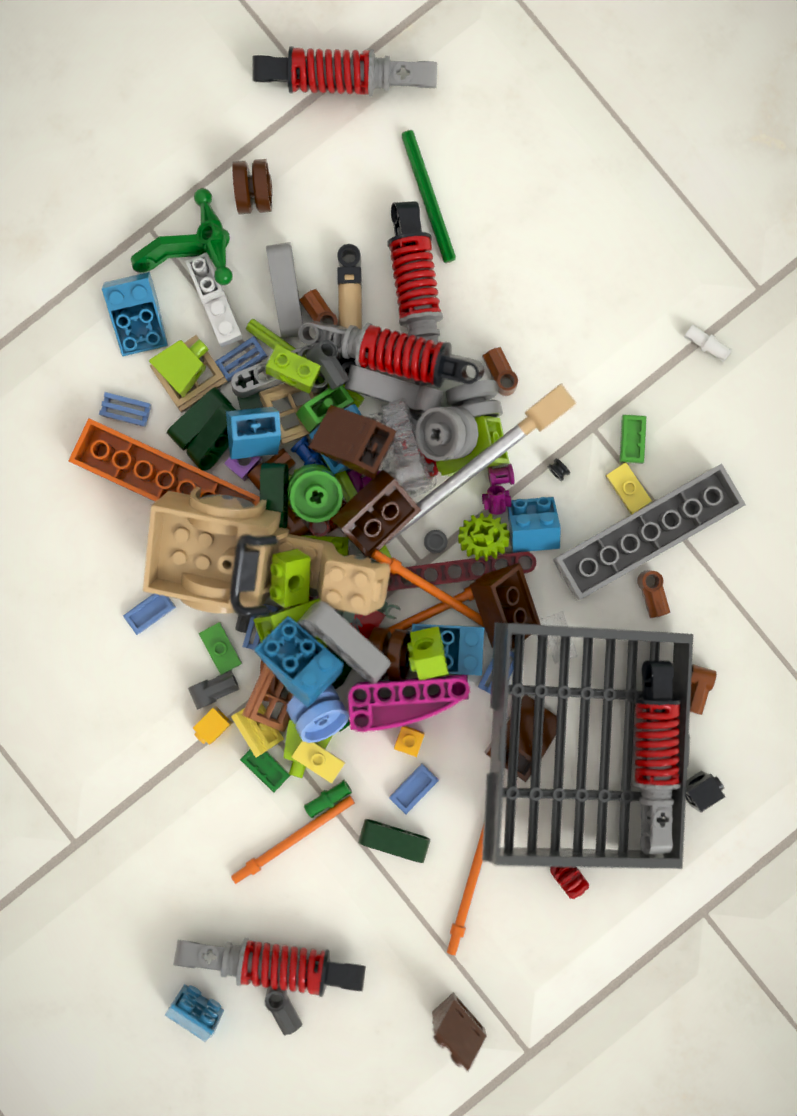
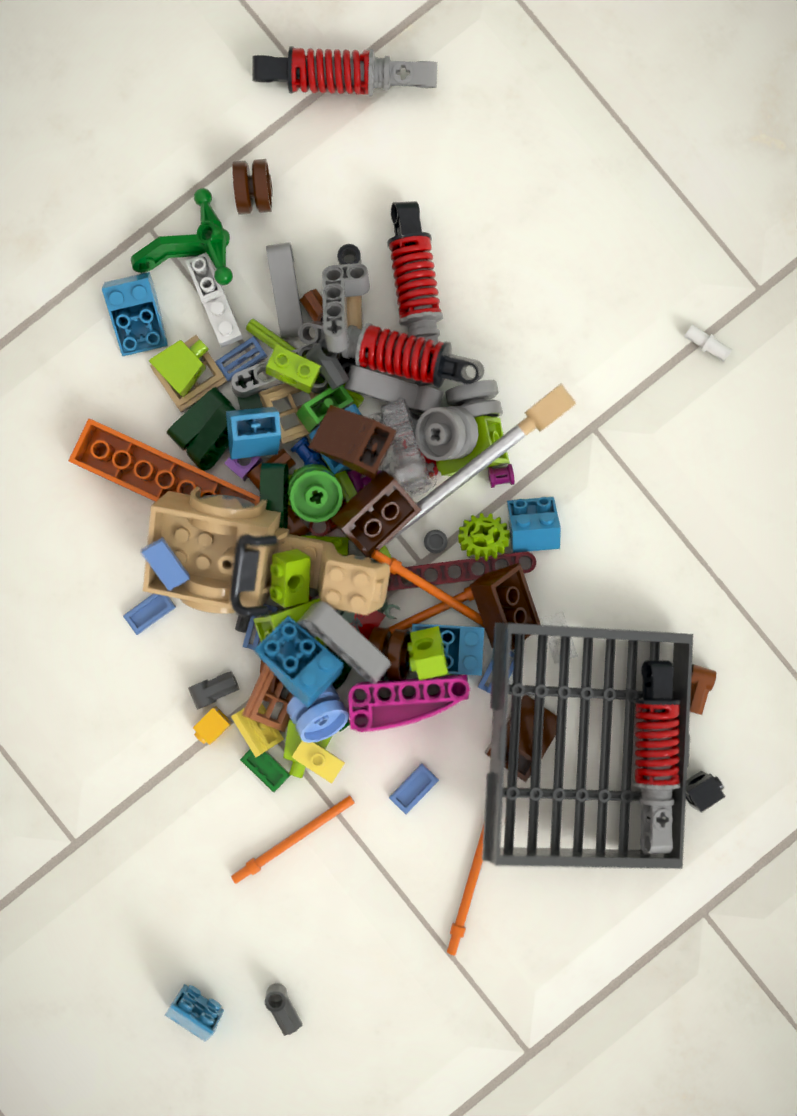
medium blue tile [99,392,151,427] -> none
piece [173,938,366,997] -> none
bright green plate [198,622,243,675] -> none
green pin [304,780,352,818] -> none
dark green beam [358,819,431,863] -> none
yellow brick [394,725,425,757] -> none
green axle [402,130,456,263] -> none
reddish brown slope [432,992,487,1072] -> none
dark orange piece [482,347,518,396] -> none
magenta gear [482,485,511,515] -> none
black bush [547,458,570,482] -> none
red gear [550,867,589,899] -> none
light grey brick [553,464,746,600] -> none
light yellow plate [606,462,652,515] -> none
bright green plate [619,415,647,464] -> none
dark orange piece [637,570,671,618] -> none
none -> medium blue tile [141,537,190,591]
none -> light grey beam [322,263,370,353]

